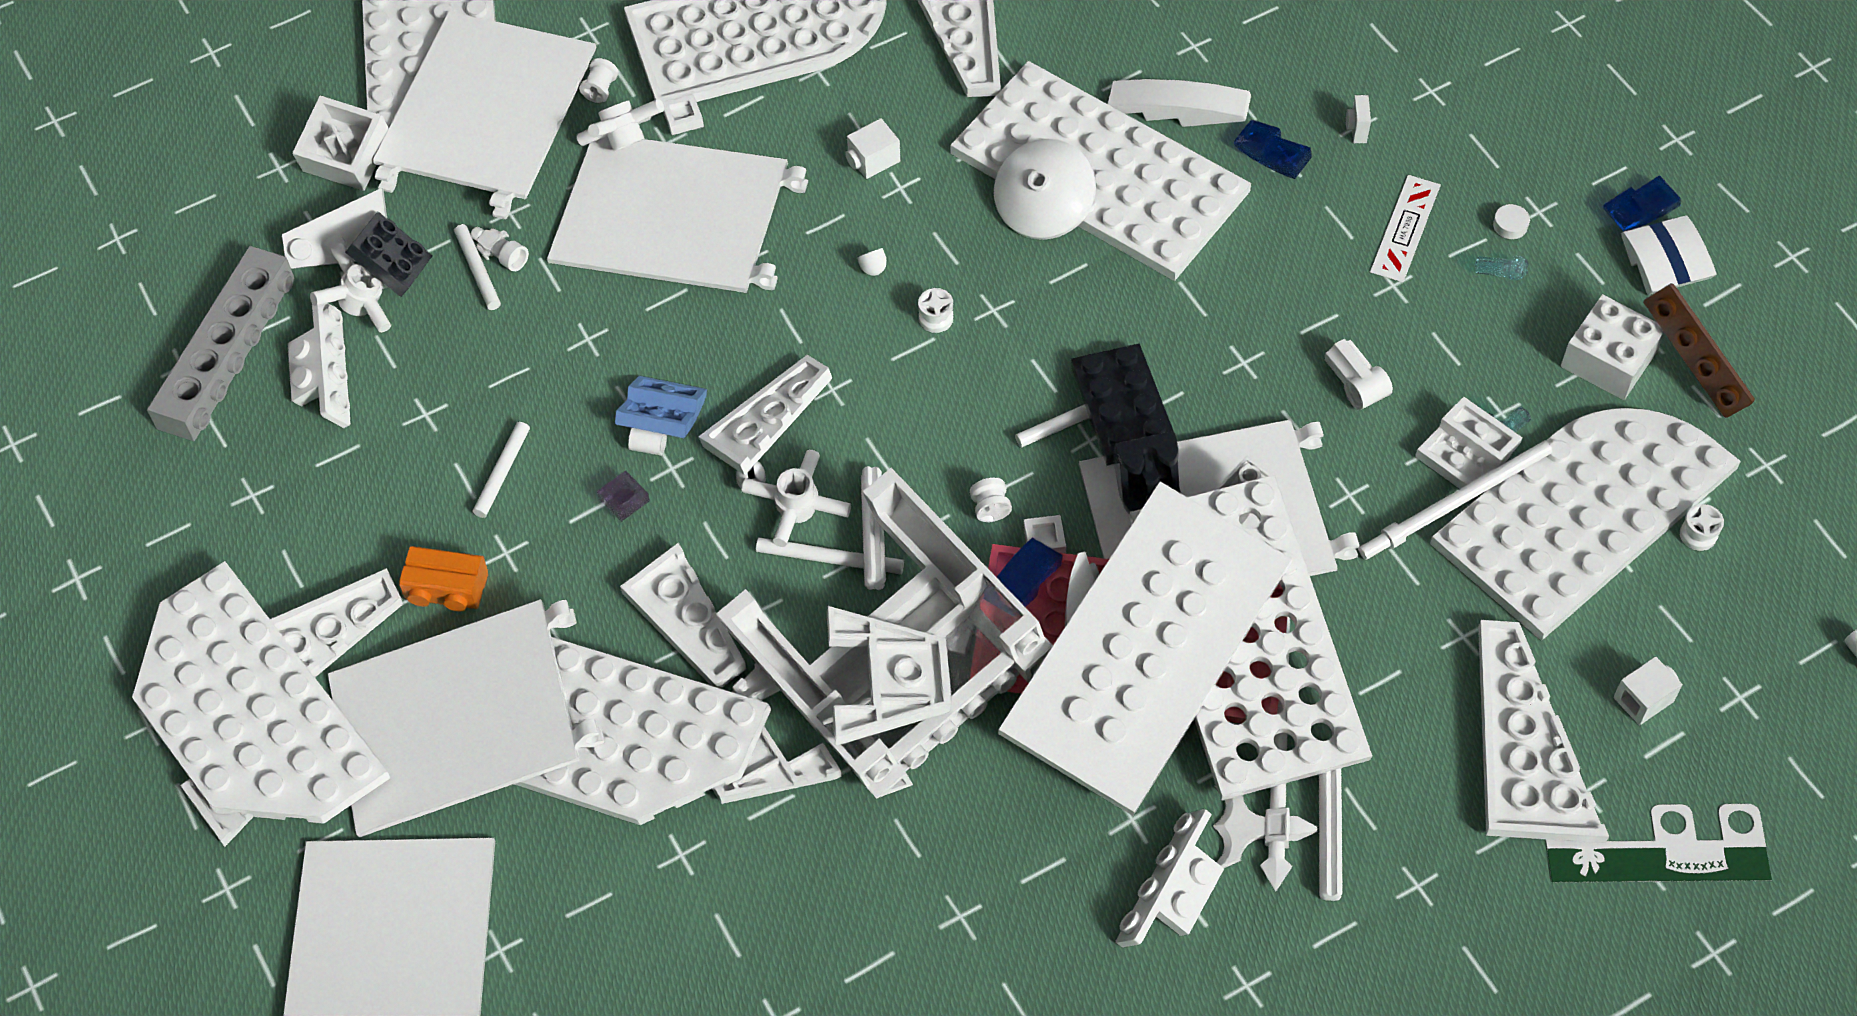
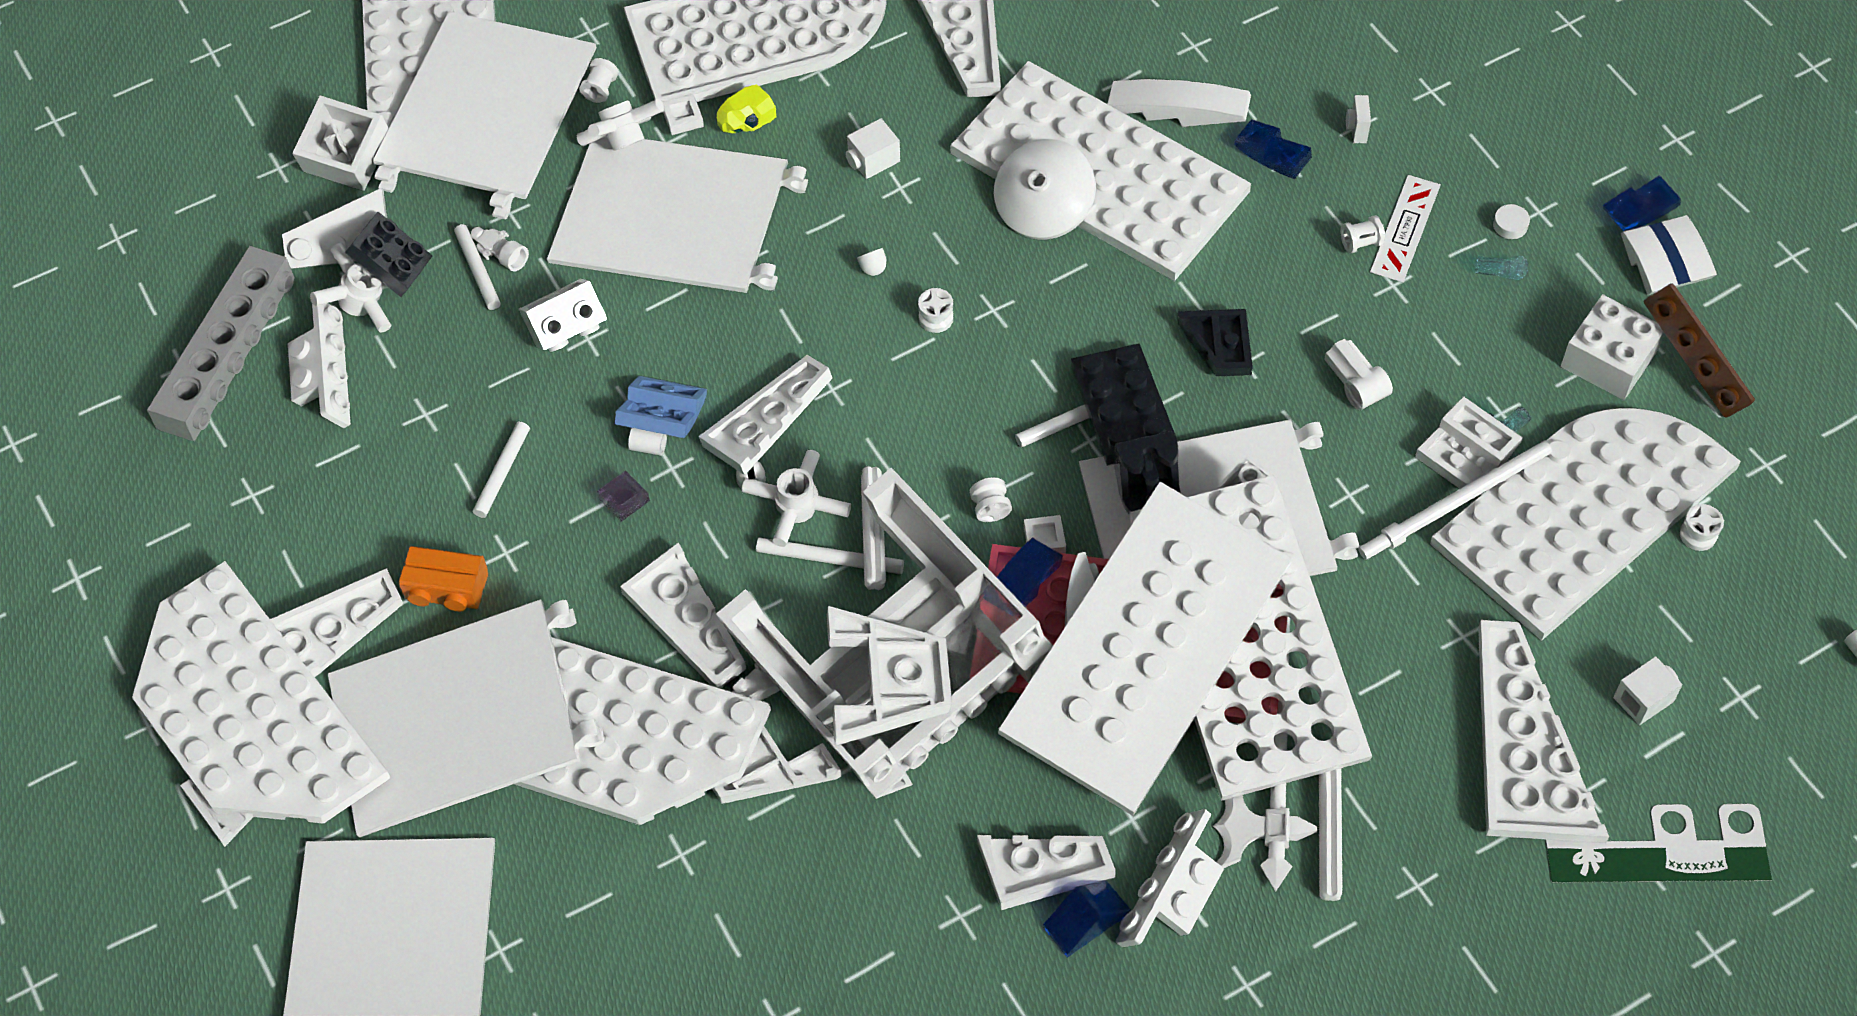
none -> white brick [519,279,607,352]
none -> neon yellow rock [717,84,777,134]
none -> white wing [977,835,1115,910]
none -> clear blue slope [1043,880,1131,958]
none -> black wing [1177,309,1253,376]
none -> white bush [1340,215,1385,254]

